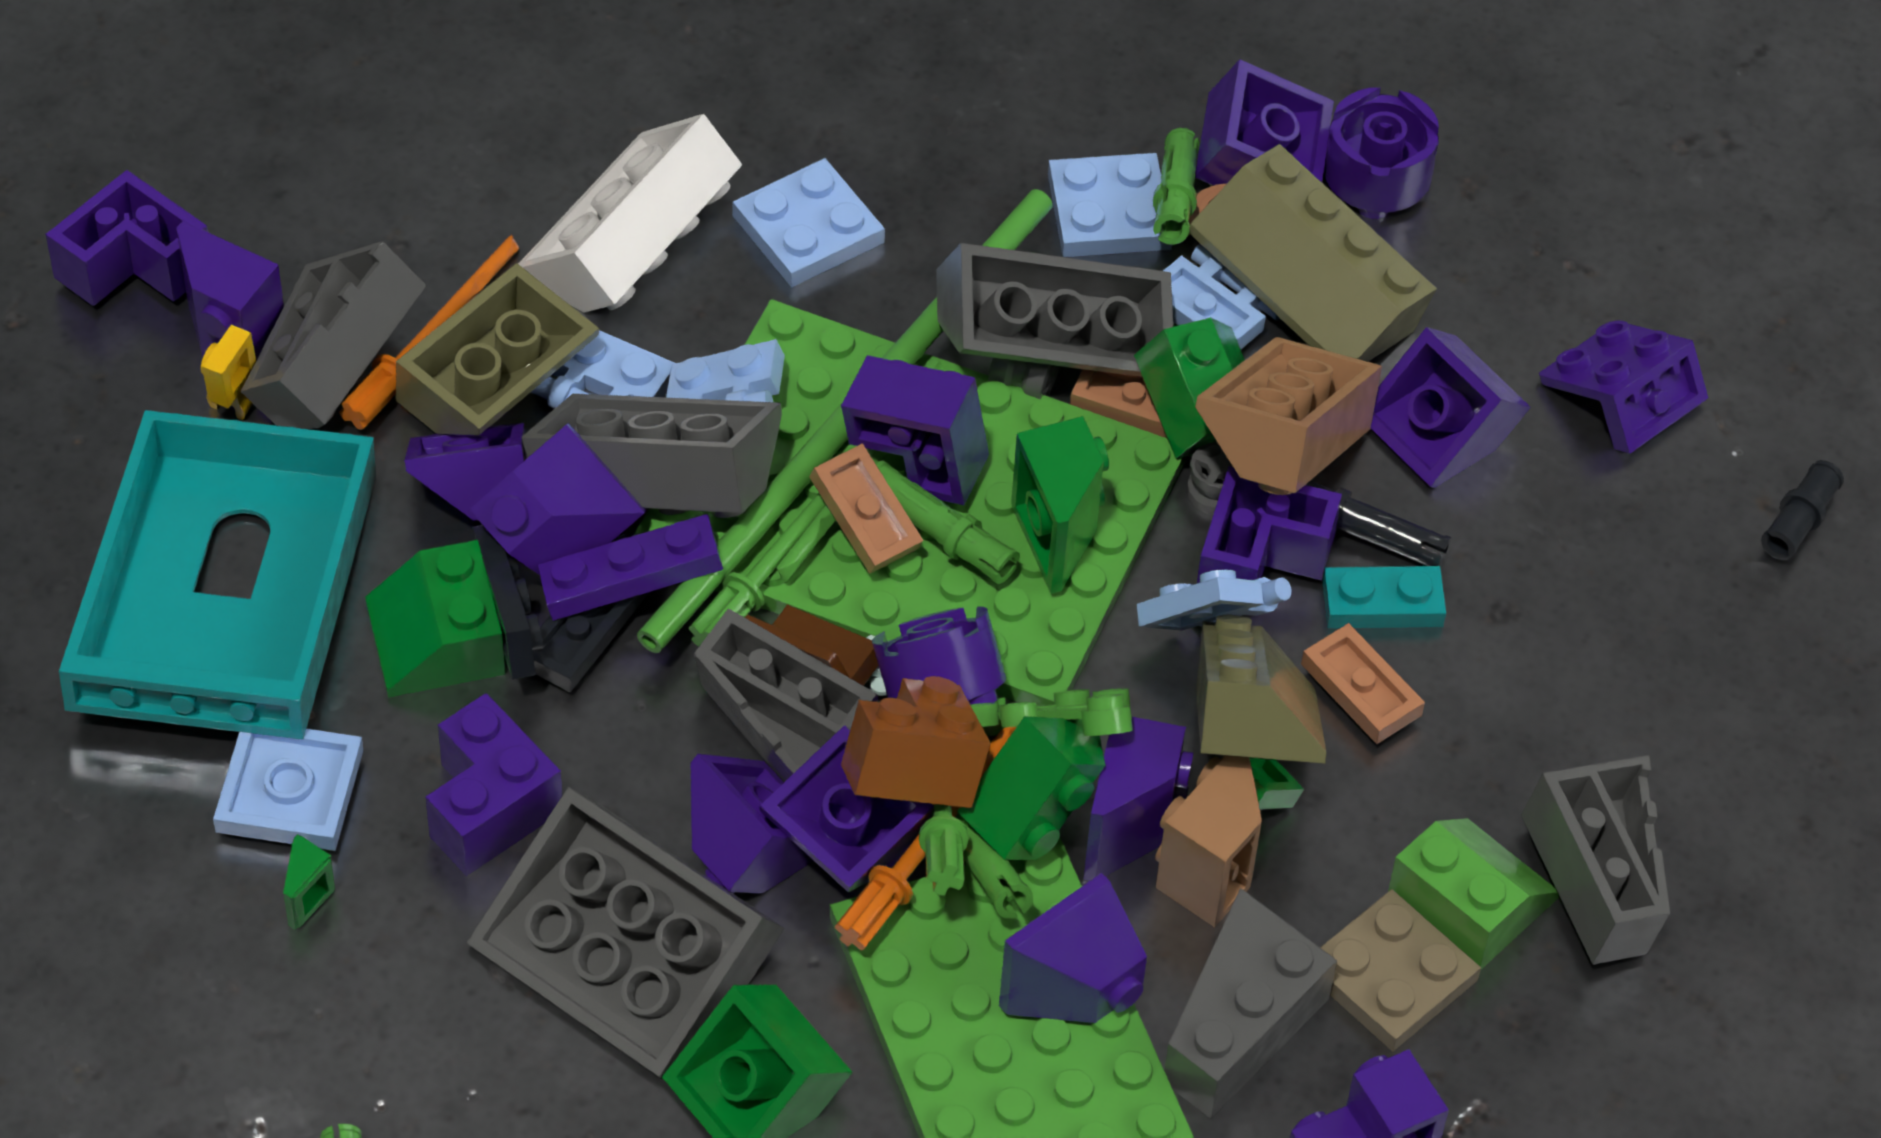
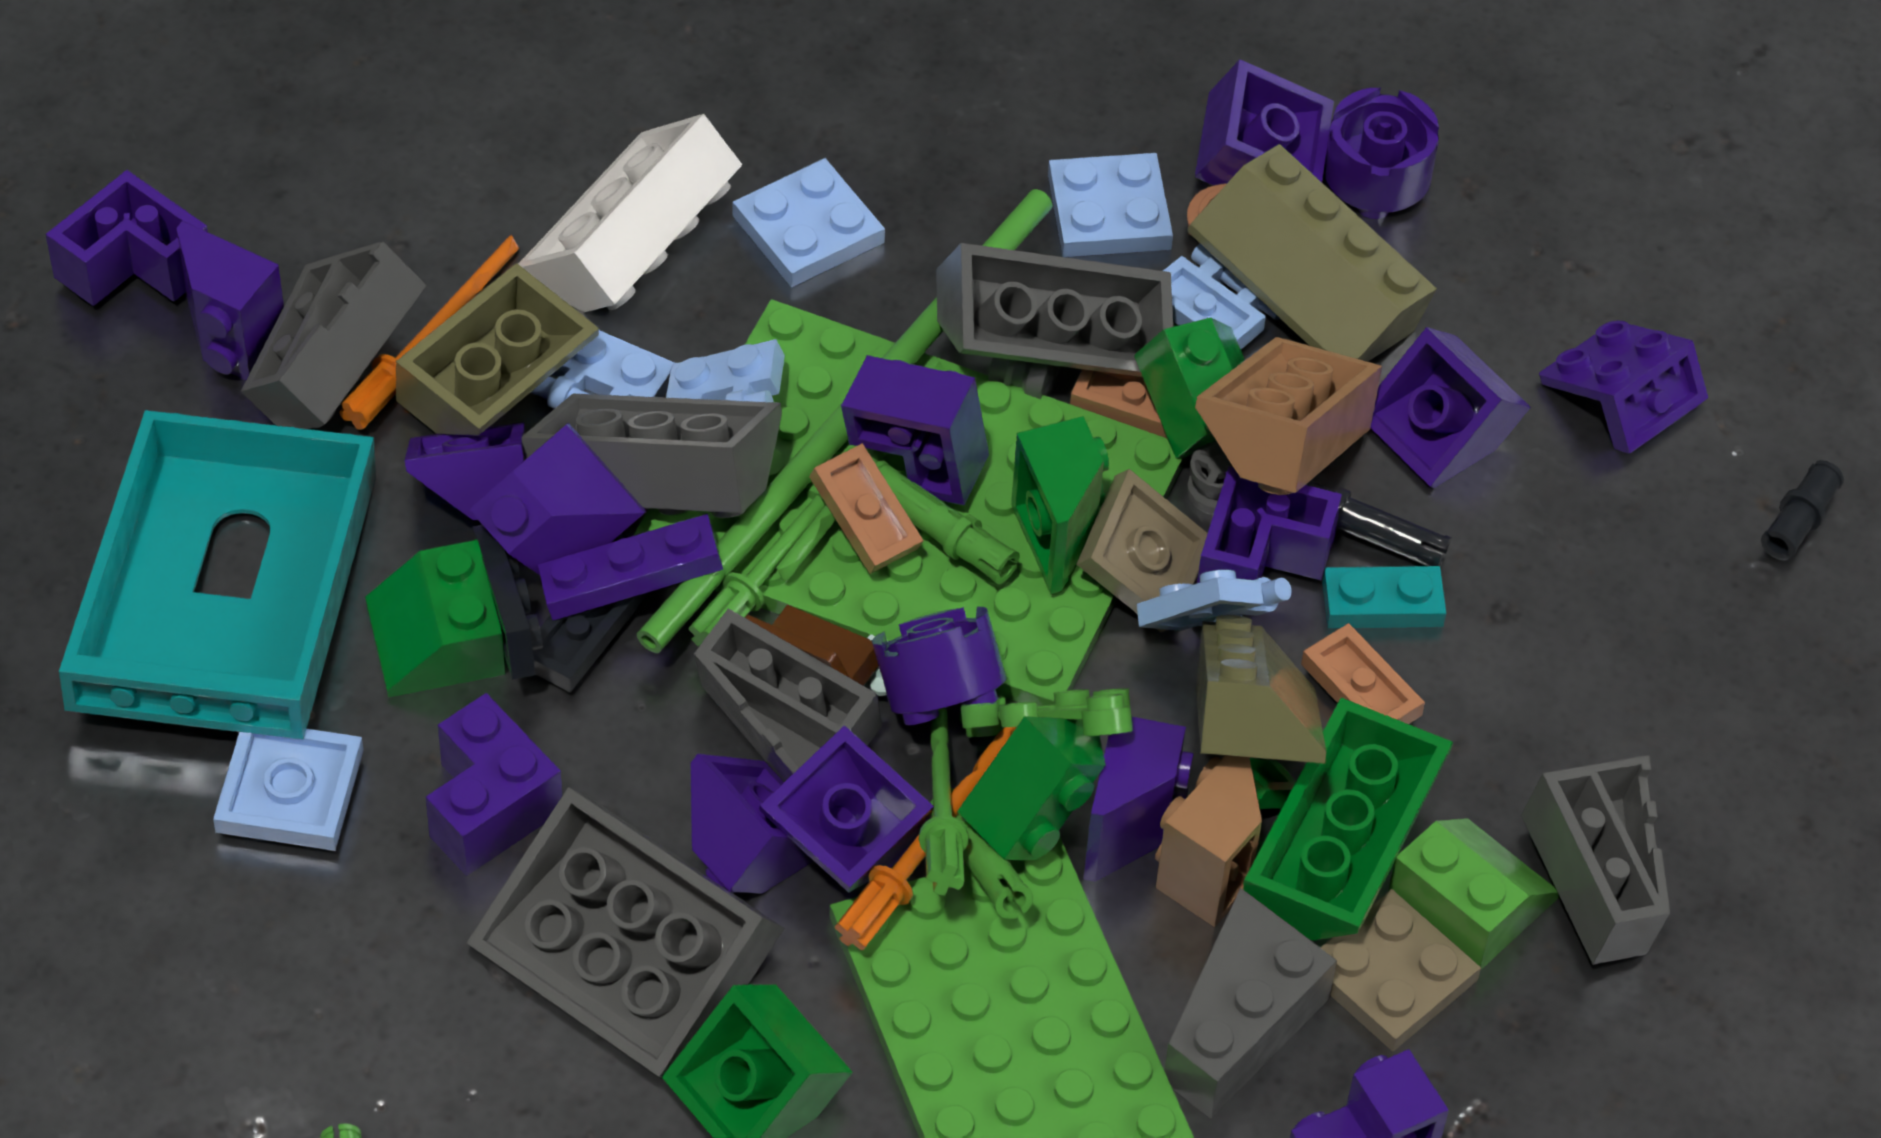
yellow plate [201,325,256,420] -> none
green slope [283,834,335,930] -> none
dark orange brick [841,676,991,808] -> none
dark purple slope [999,873,1147,1023] -> none
bright green pin [1153,128,1199,245] -> none
none -> dark tan plate [1076,469,1208,633]
none -> green slope [1243,697,1453,941]

